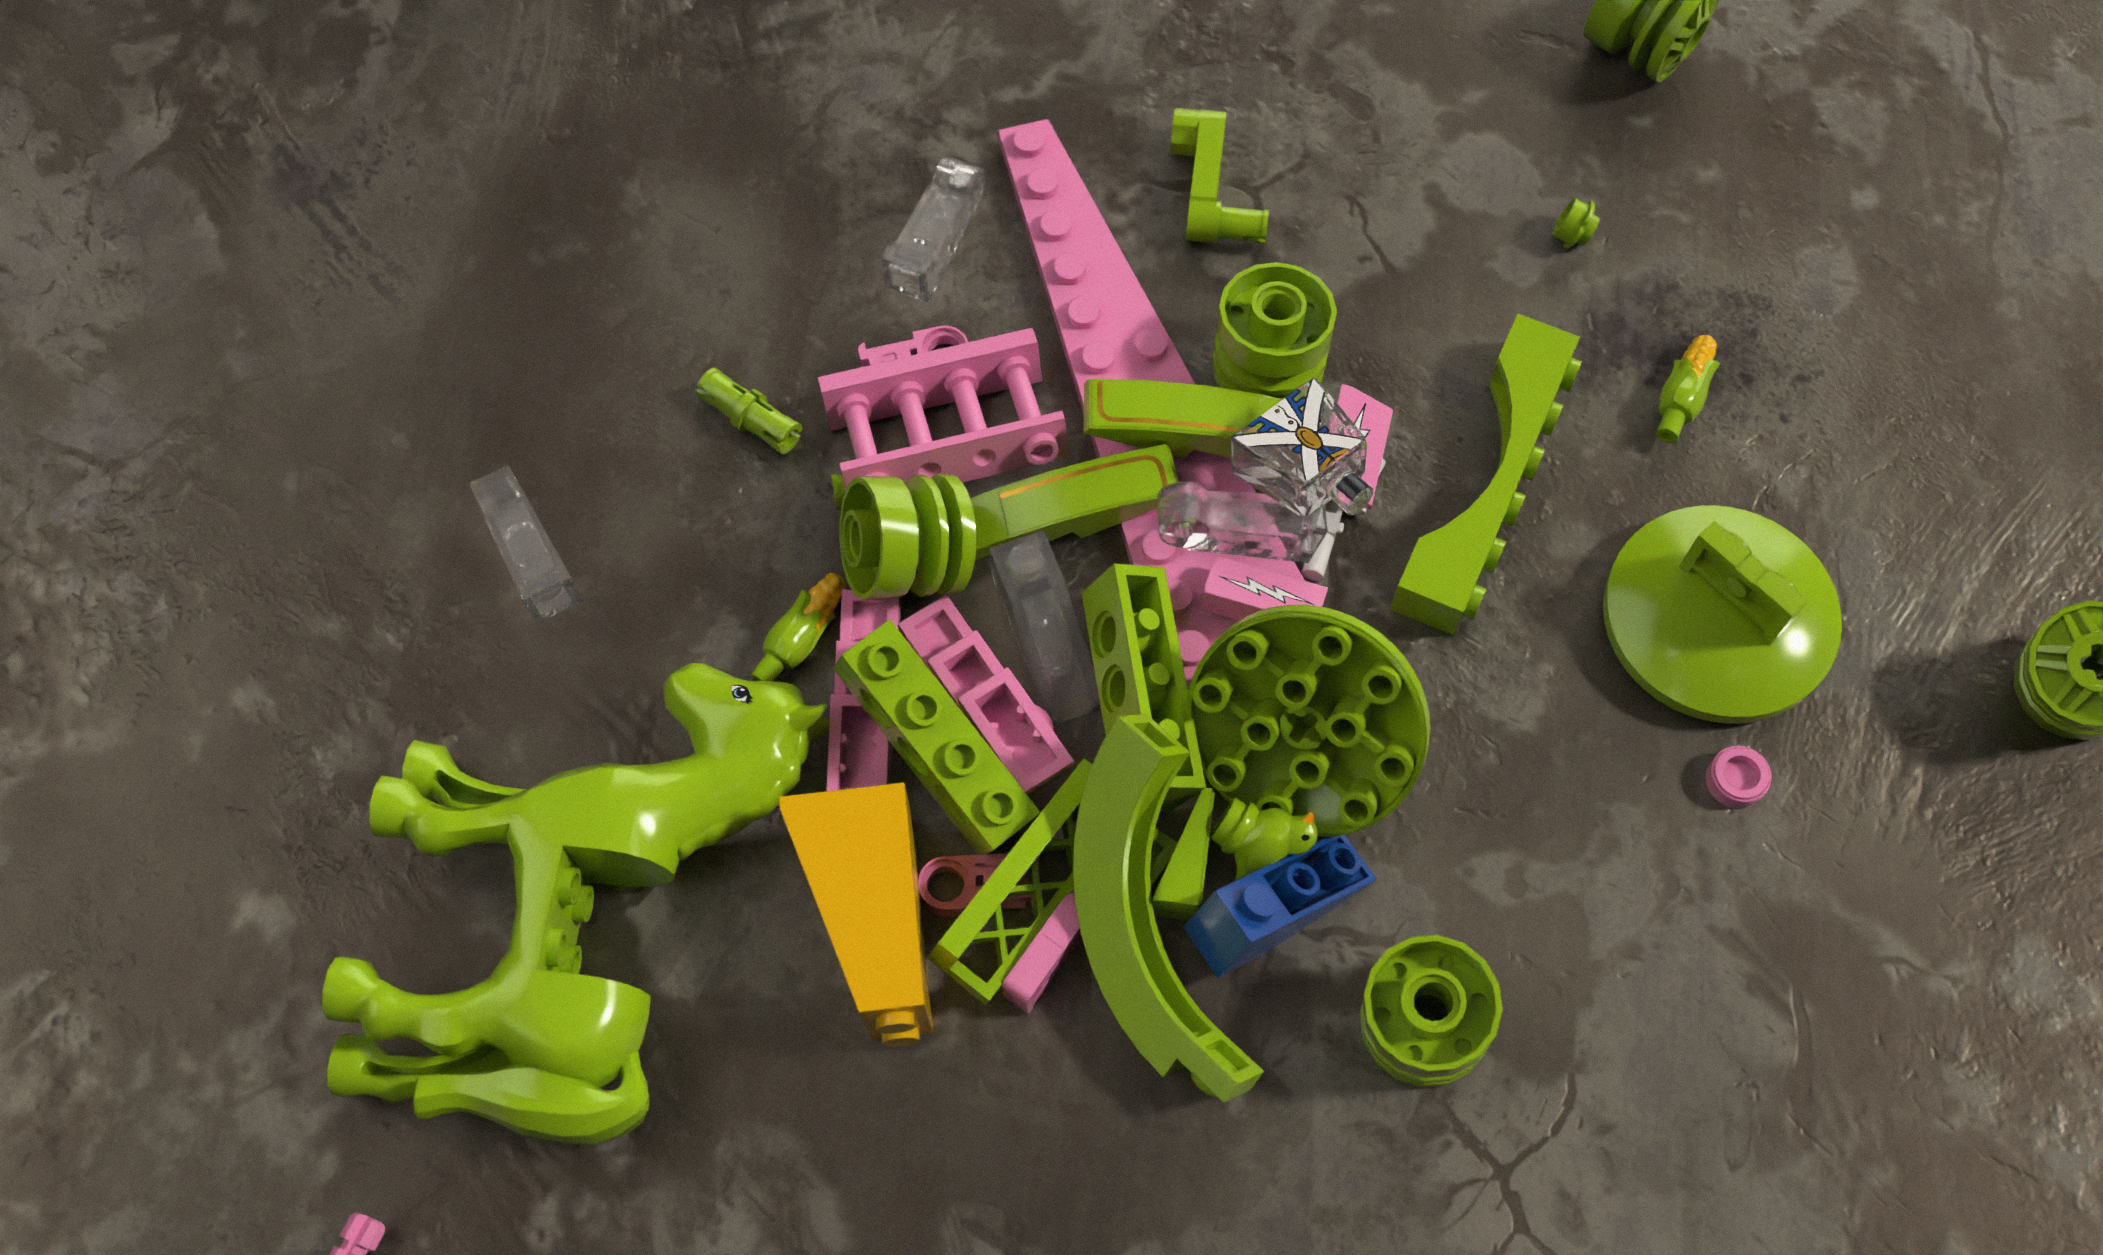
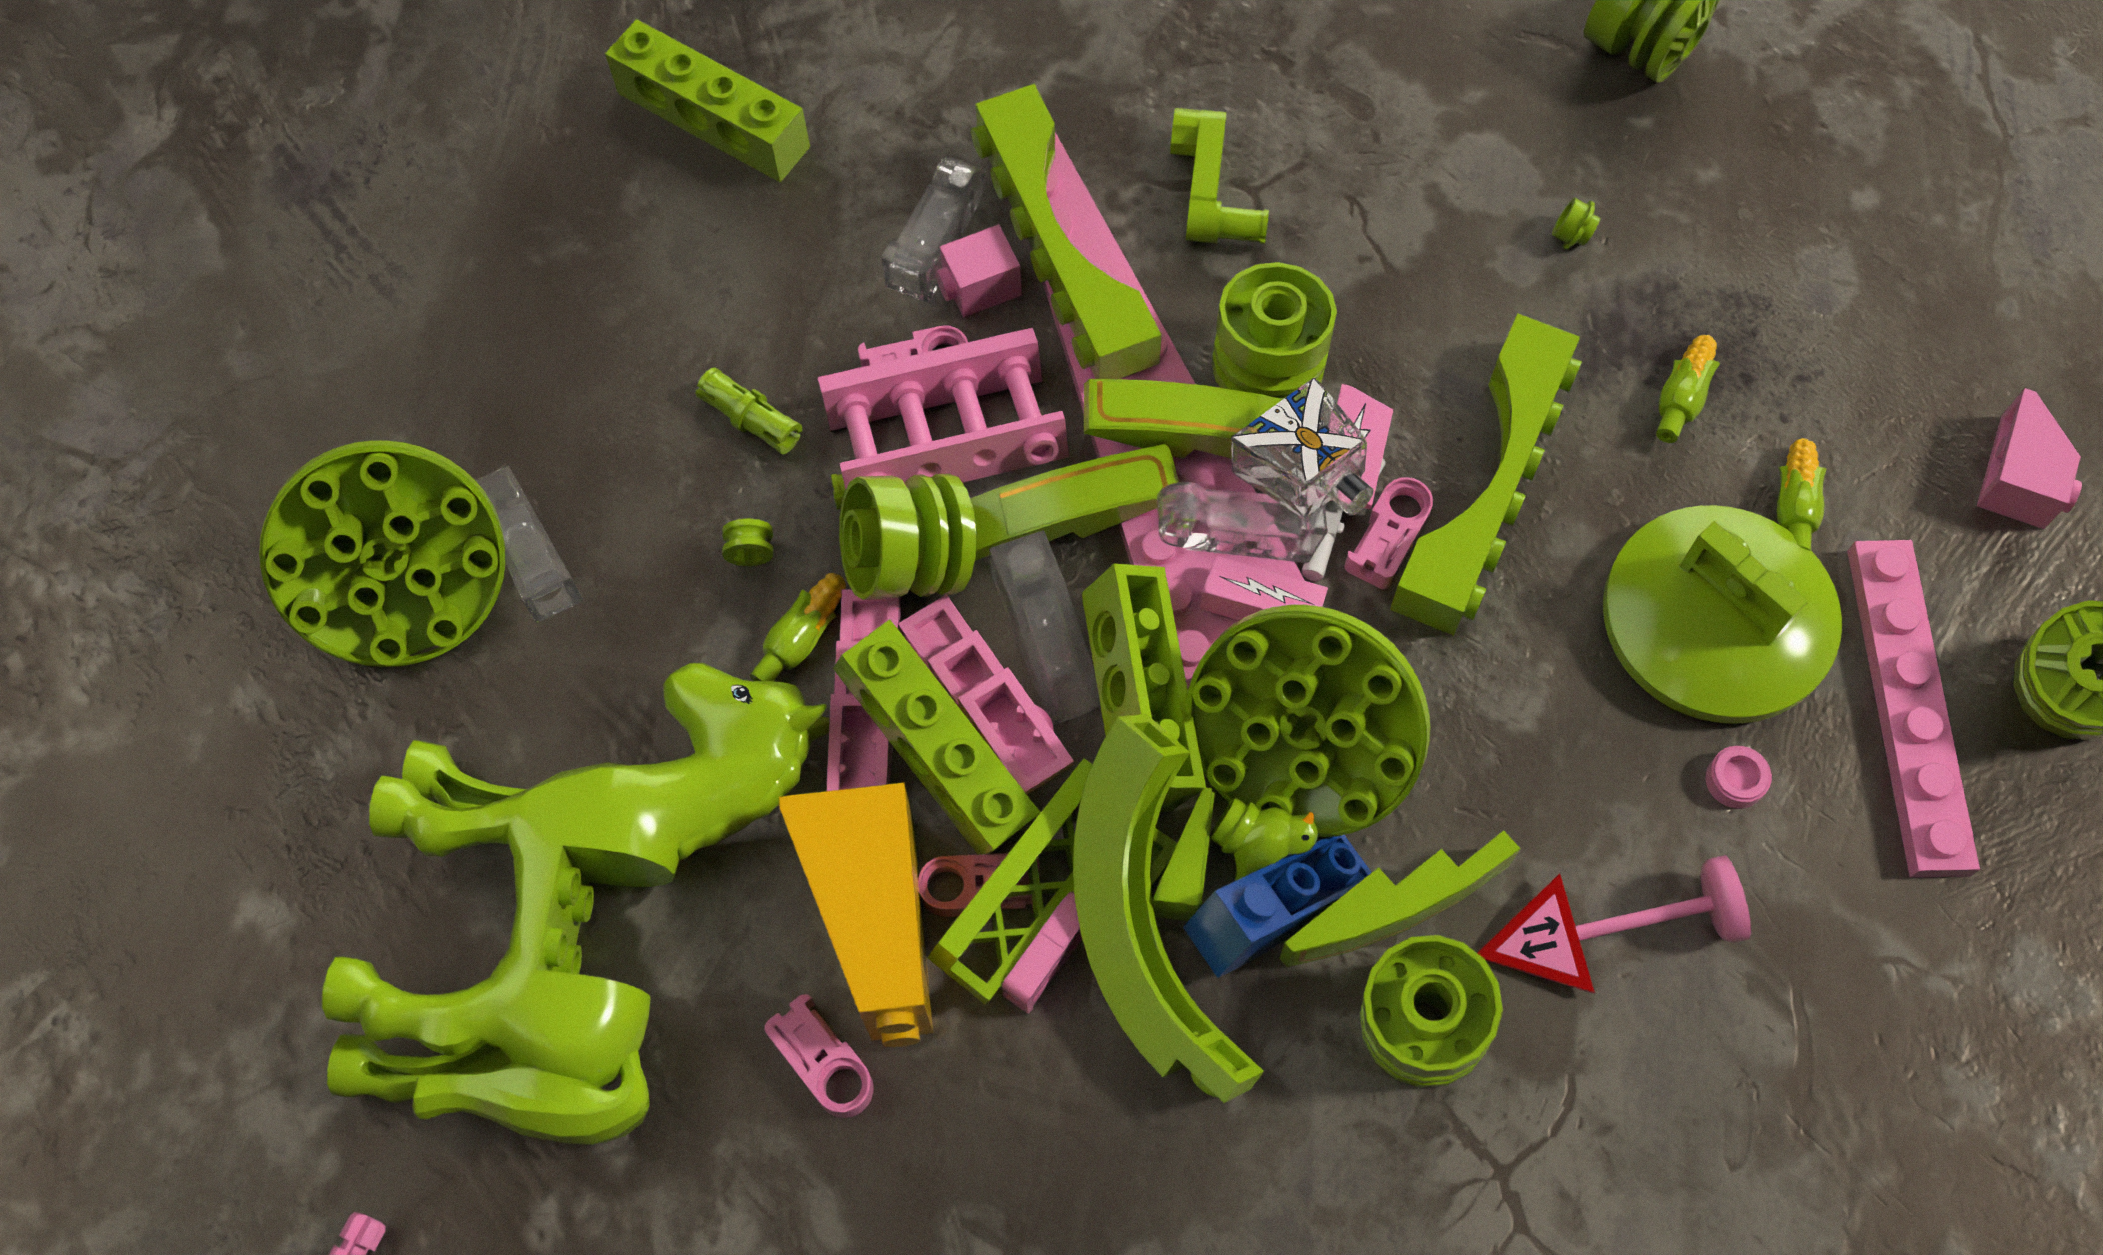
none -> lime bracket [259,441,505,667]
none -> lime brick [605,19,810,183]
none -> lime bush [722,518,774,566]
none -> bright pink piece [765,994,874,1118]
none -> bright pink brick [935,224,1022,318]
none -> lime arch [971,83,1162,379]
none -> lime slope [1279,830,1521,968]
none -> bright pink piece [1344,477,1433,589]
none -> bright pink piece [1477,856,1751,994]
none -> lime piece [1776,438,1827,551]
none -> bright pink plate [1847,540,1980,878]
none -> bright pink slope [1977,388,2082,529]

